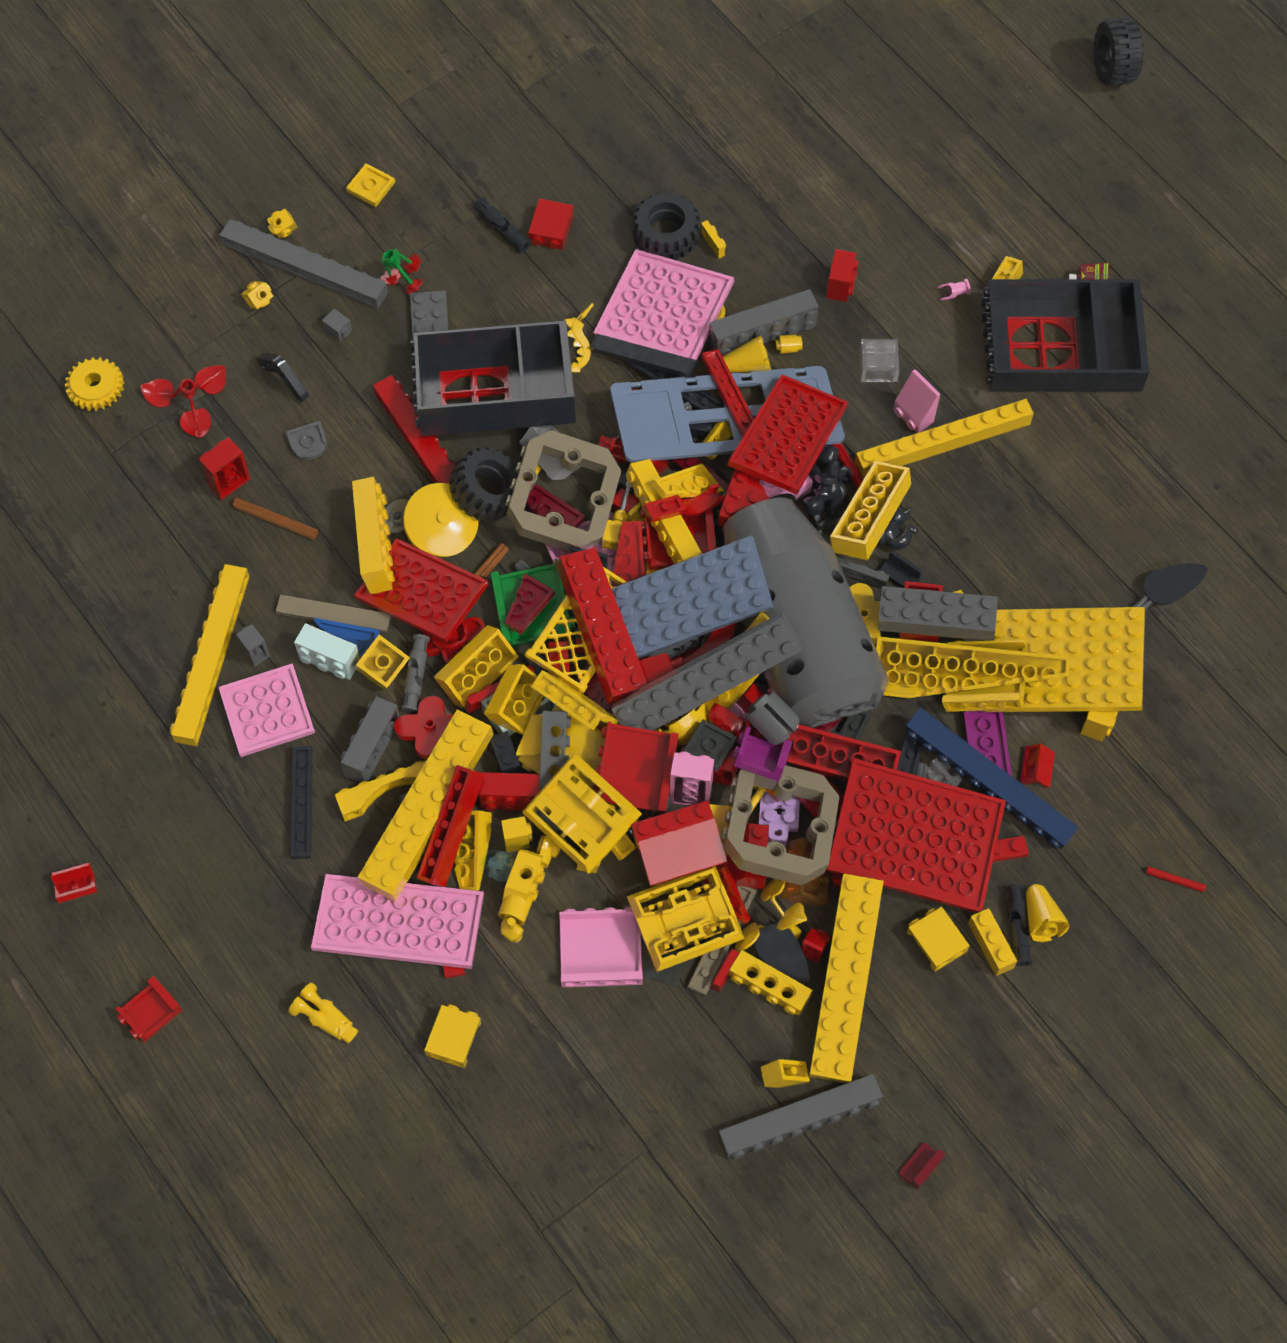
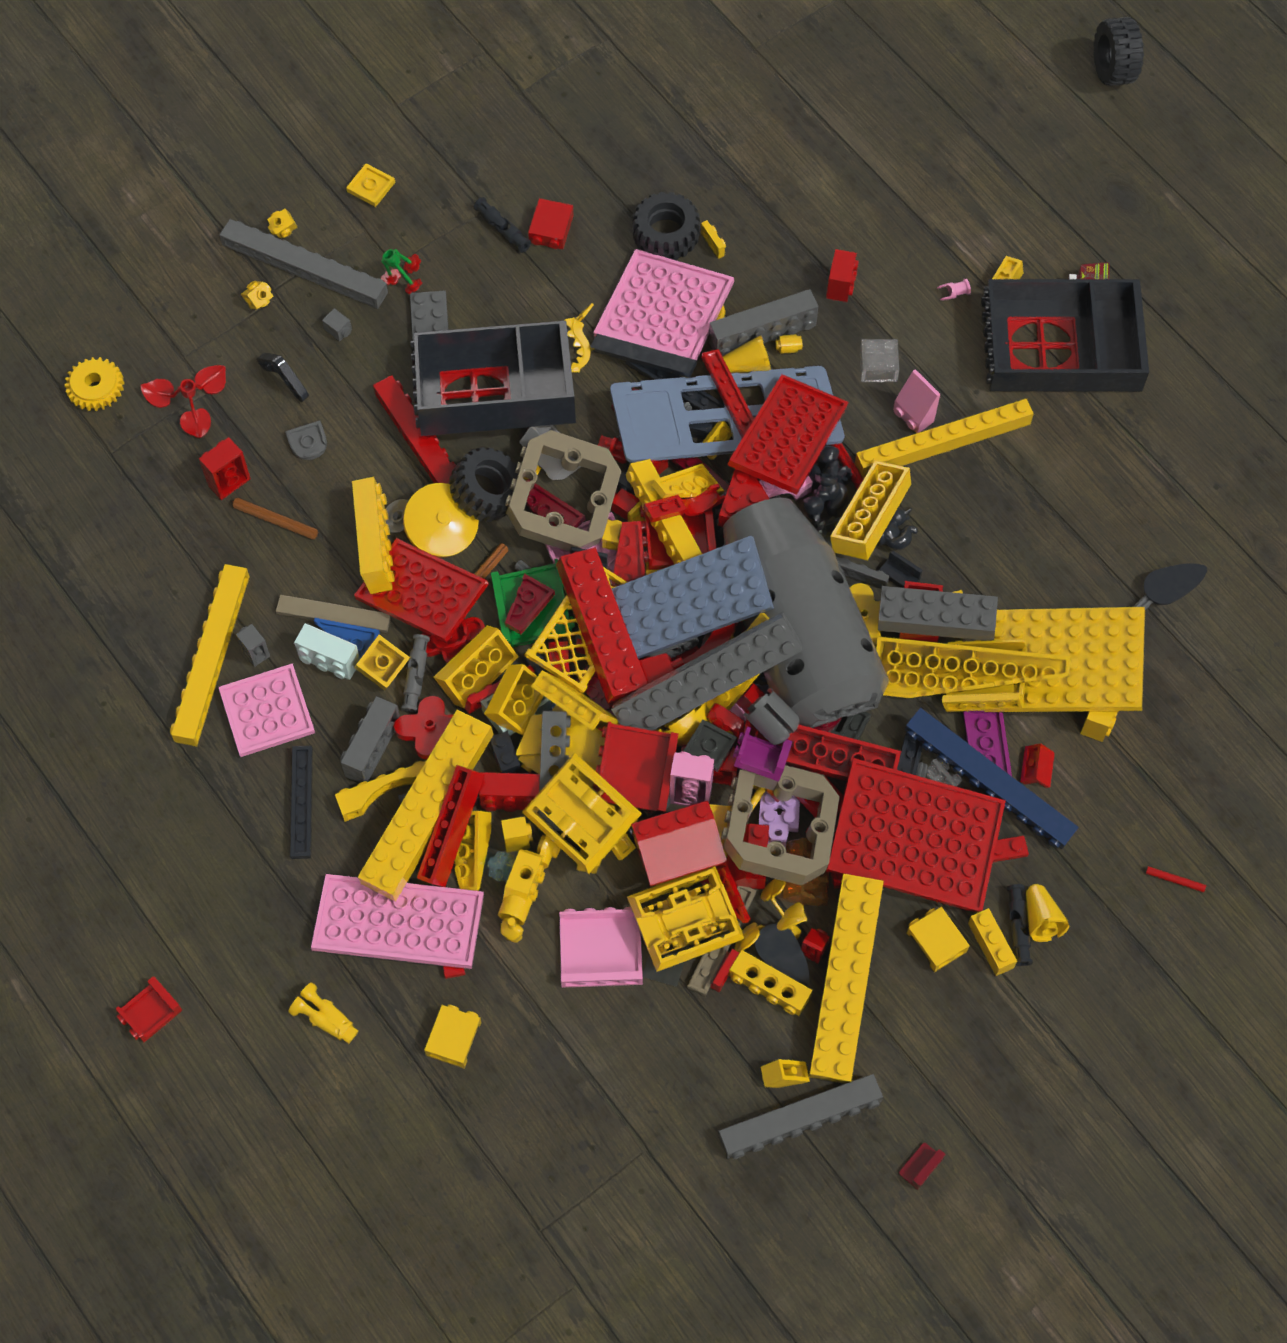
red bracket [51,863,97,903] -> none
hinge [612,481,632,522] -> none

